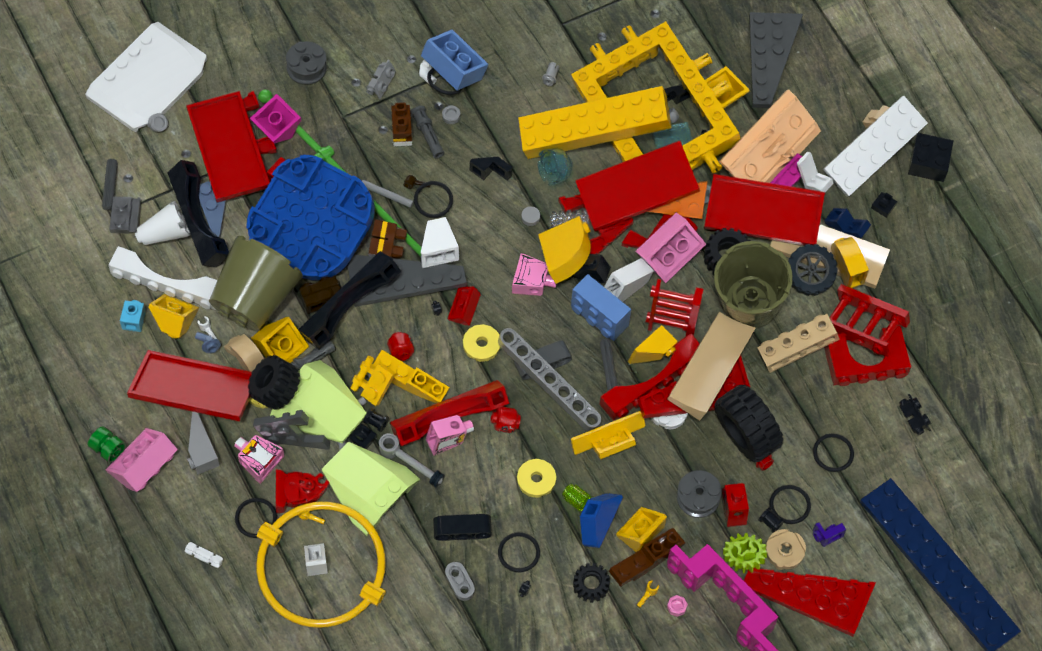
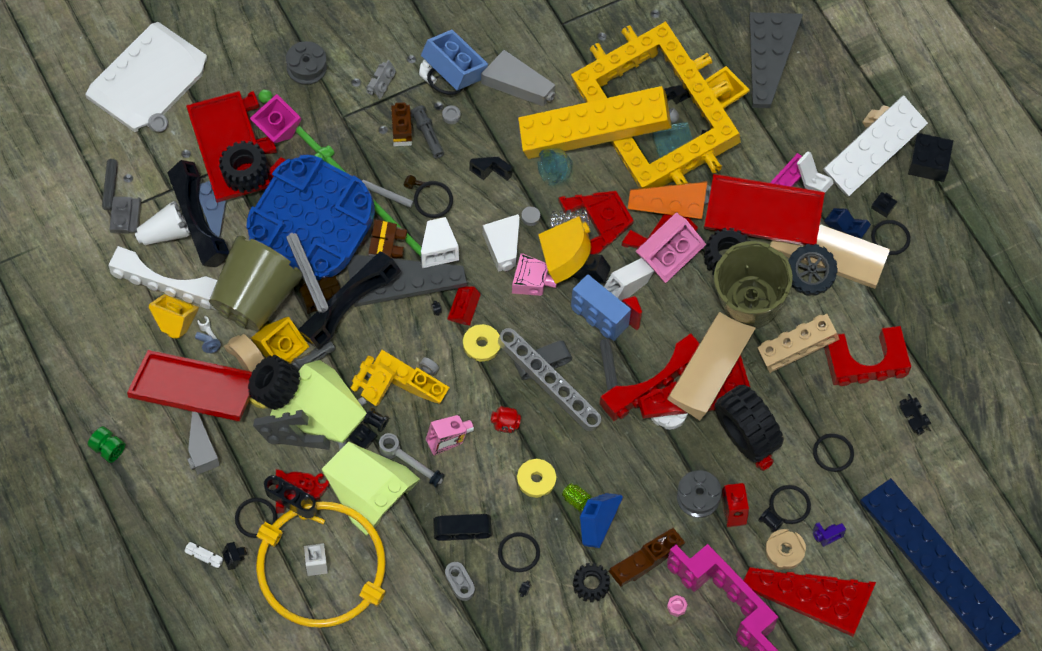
bright pink slope [106,428,178,492] -> none
medium azure brick [120,300,146,332] -> none
torso [234,435,284,484] -> none
red head [387,332,415,361] -> none
red arch [390,380,509,446] -> none
light grey pin [542,62,560,86] -> none
yellow bracket [571,411,645,459] -> none
red tile [575,141,700,231] -> none
yellow slope [616,507,667,552] -> none
yellow slope [628,325,678,364] -> none
yellow hand [637,580,659,608] -> none
red fence [645,279,704,337] -> none
light nougat hinge [719,89,821,183] -> none
lime gear [723,533,767,573] -> none
red fence [829,284,910,357] -> none
yellow brick [831,237,869,288] -> none
none -> black tyre [219,141,270,193]
none -> black tile [222,542,247,570]
none -> black beam [264,475,317,518]
none -> light grey axle [286,233,329,313]
none -> light grey tile [419,357,439,375]
none -> light grey slope [481,50,556,107]
none -> white slope [483,214,519,272]
none -> red slope [622,296,642,330]
none -> black tyre [871,220,911,255]

